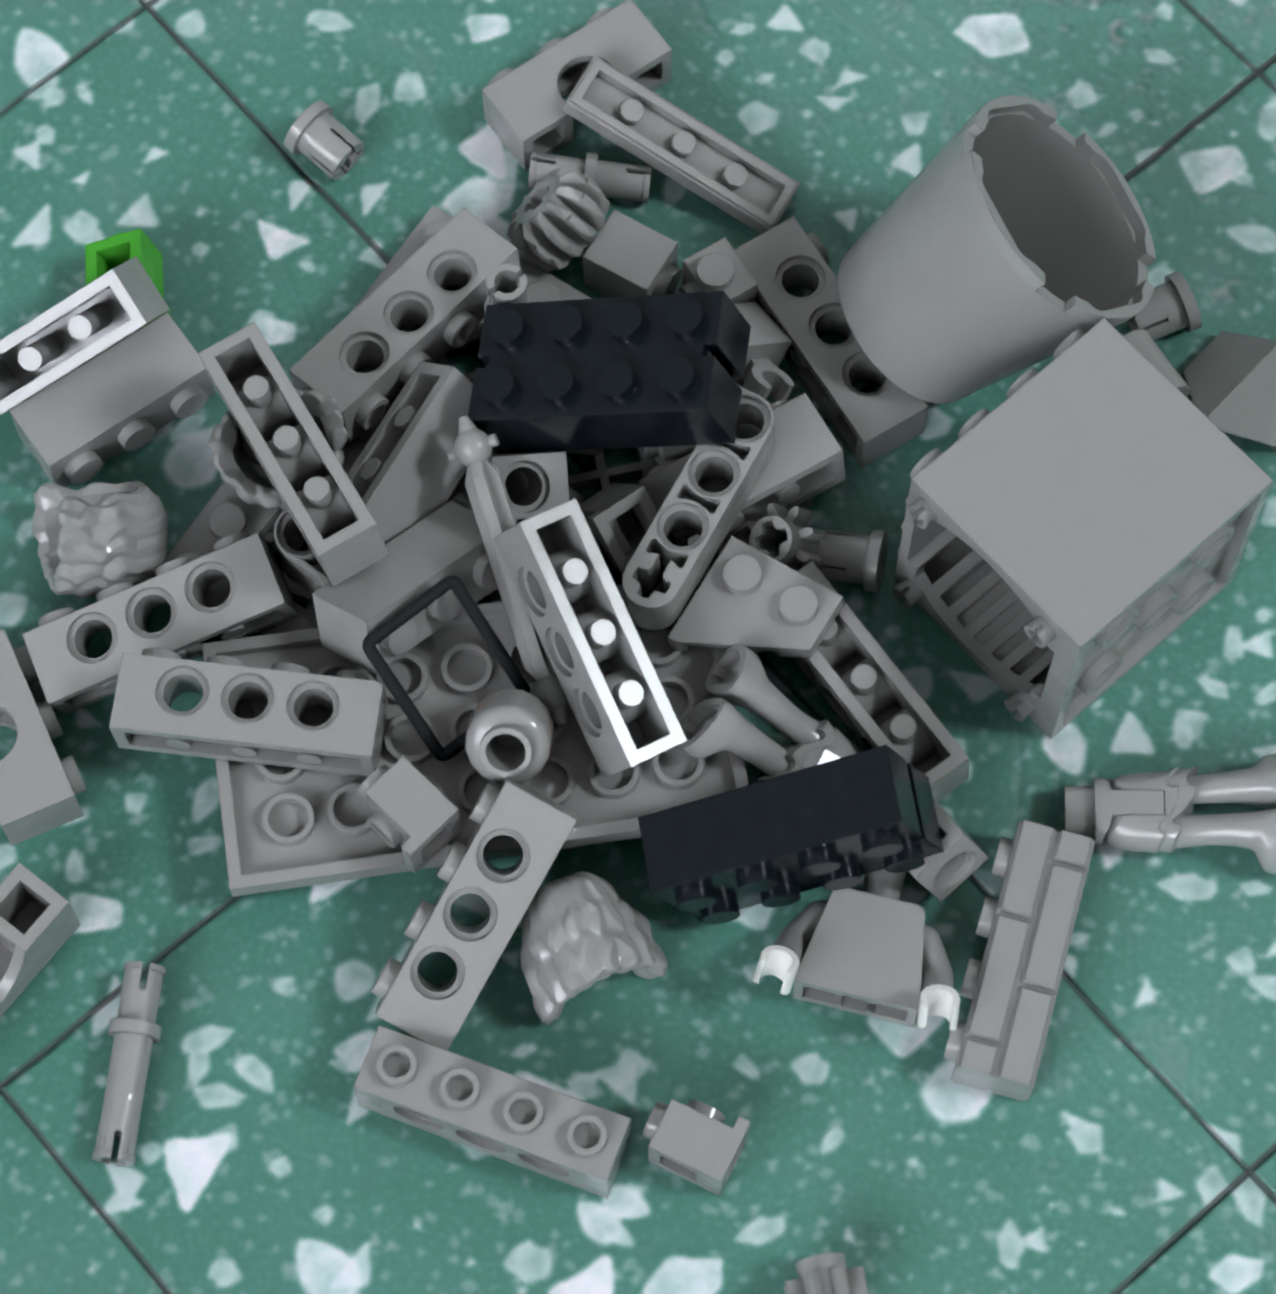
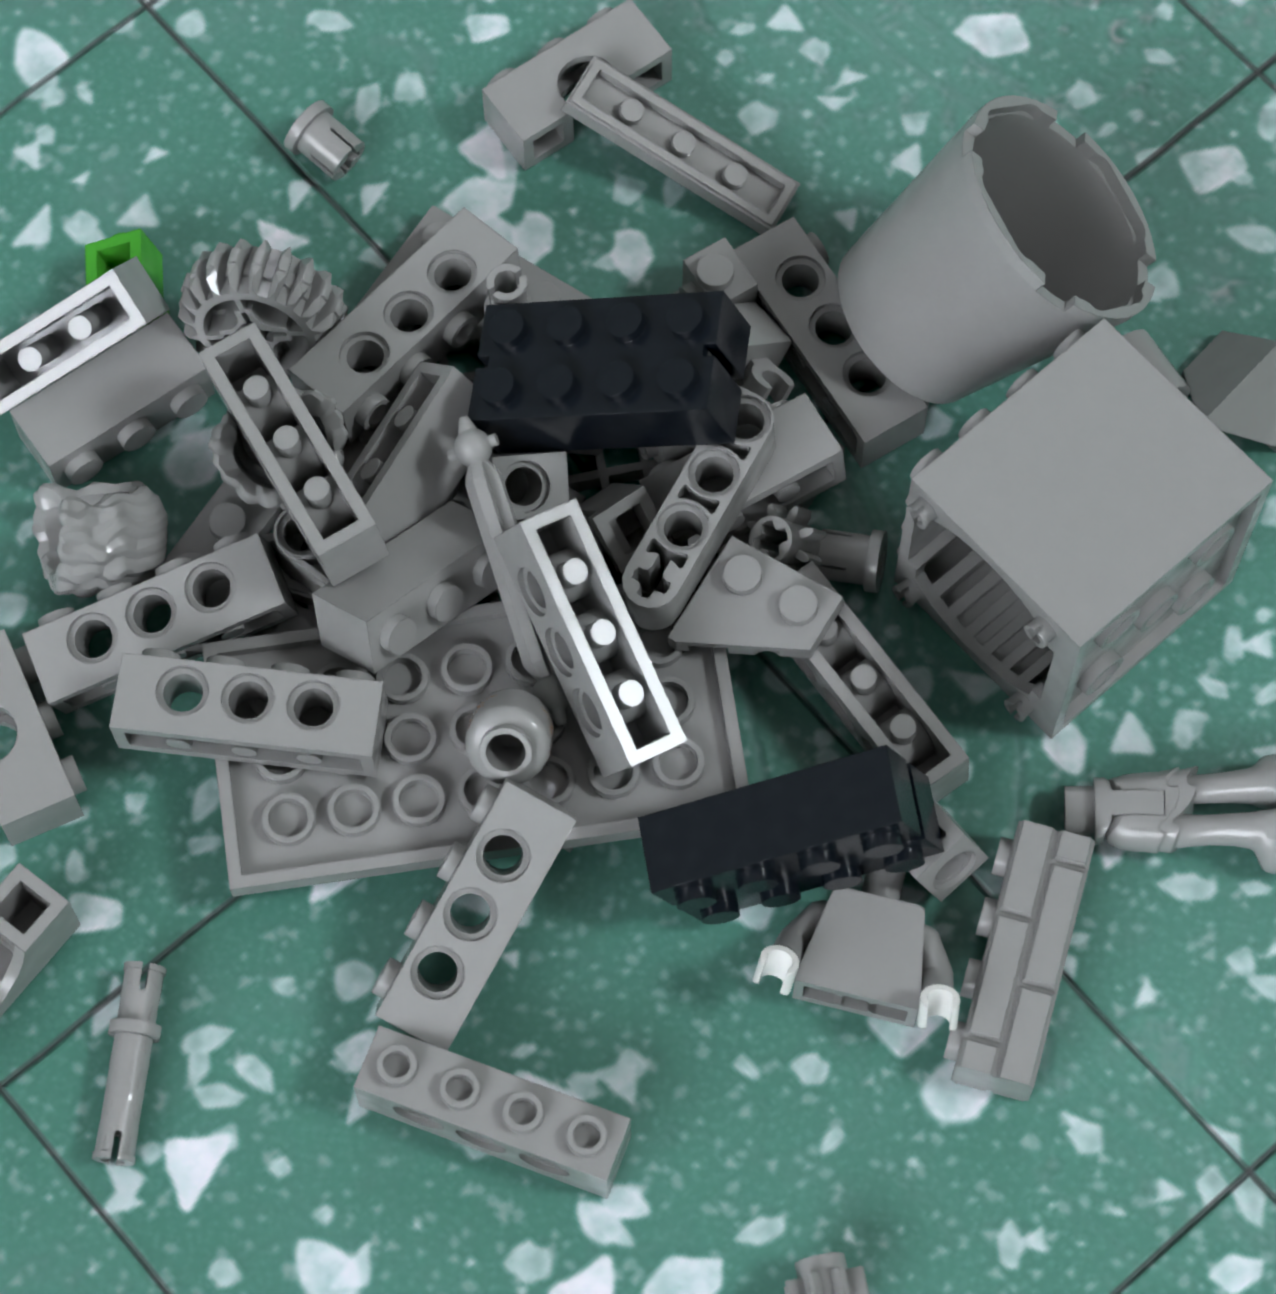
light grey brick [358,756,463,874] -> none
black piece [362,576,530,761] -> none
light grey gear [507,165,610,272] -> none
light grey hair [520,871,669,1026] -> none
light grey pin [527,151,652,204] -> none
light grey brick [583,209,682,298] -> none
light grey brick [642,1099,751,1196] -> none
light grey piece [677,643,862,782] -> none
light grey bush [1127,271,1202,341] -> none
none -> light grey gear [178,238,348,379]

